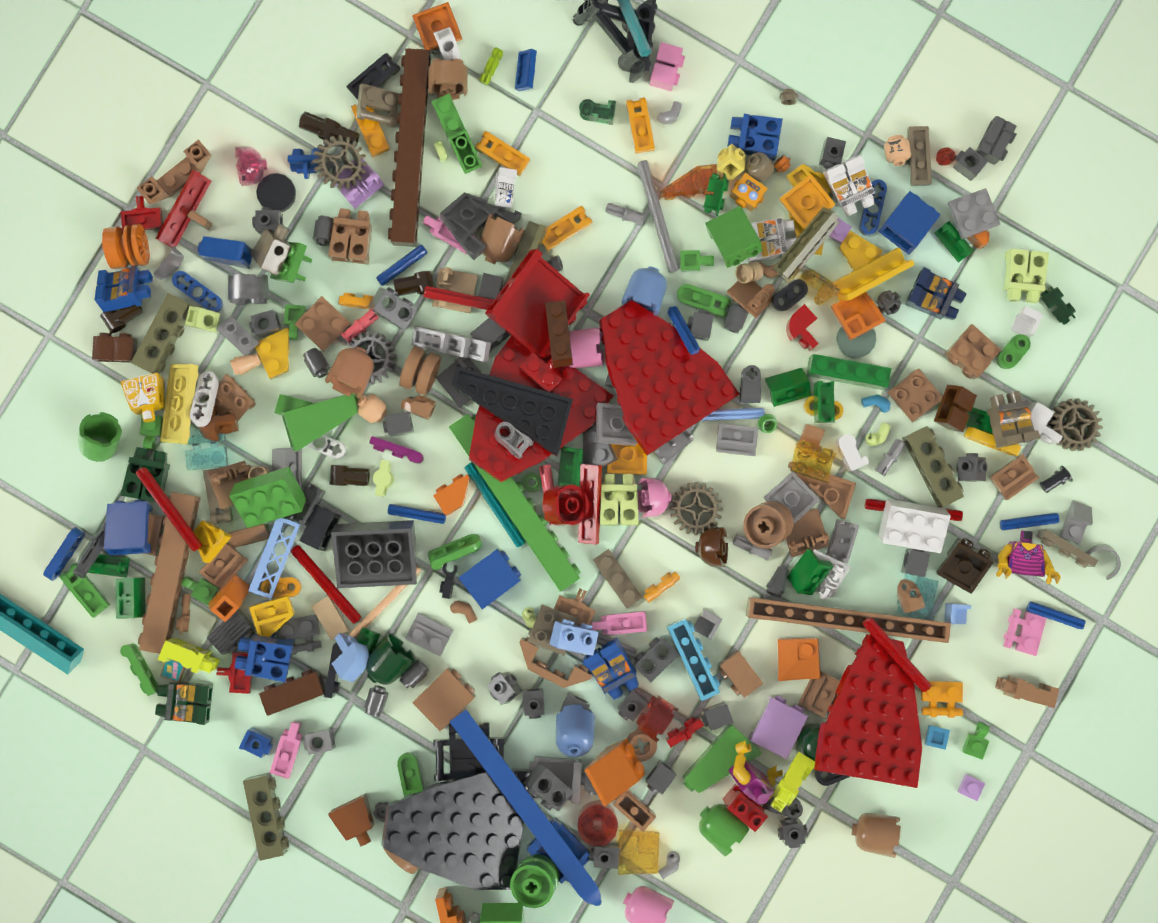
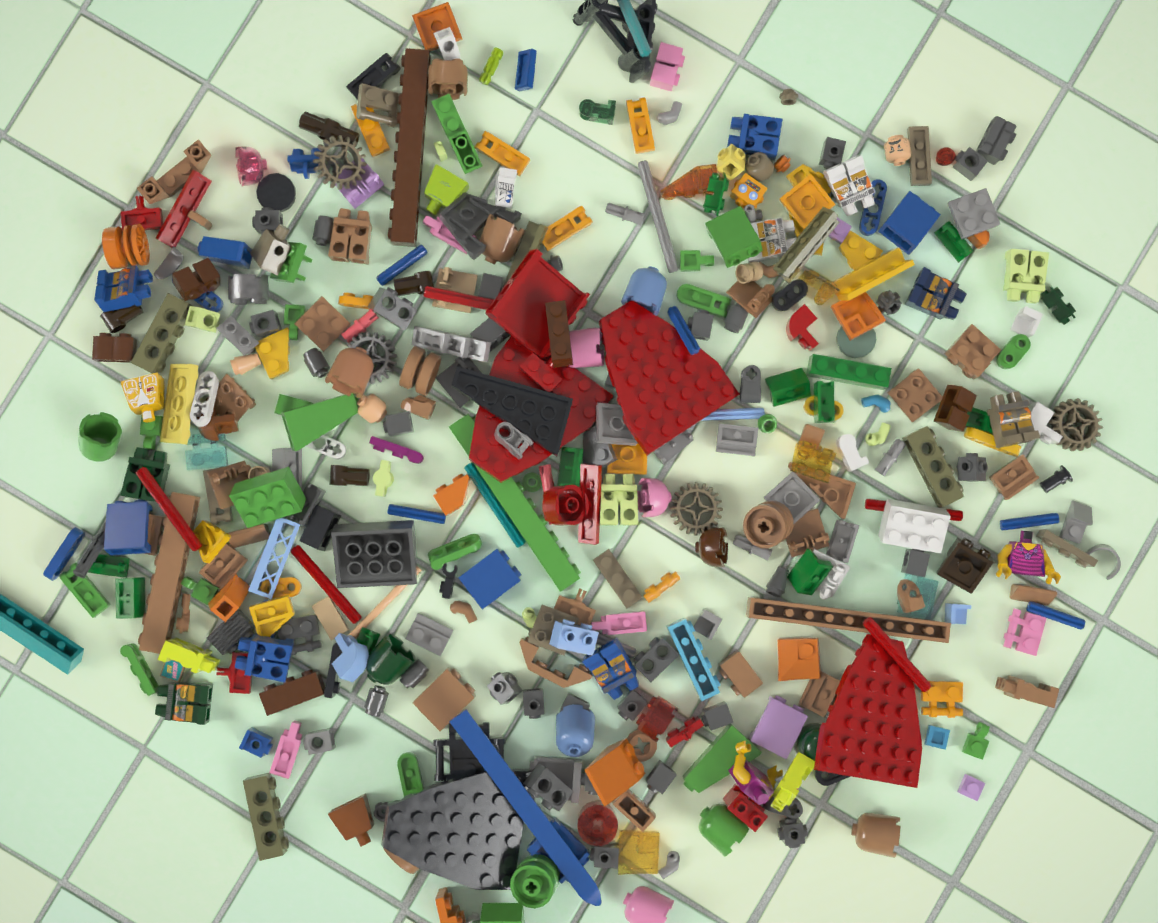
none -> reddish brown piece [172,258,221,301]
none -> lime torso [424,164,469,216]
none -> light grey arm [744,204,763,223]
none -> medium nougat slope [1010,584,1057,605]

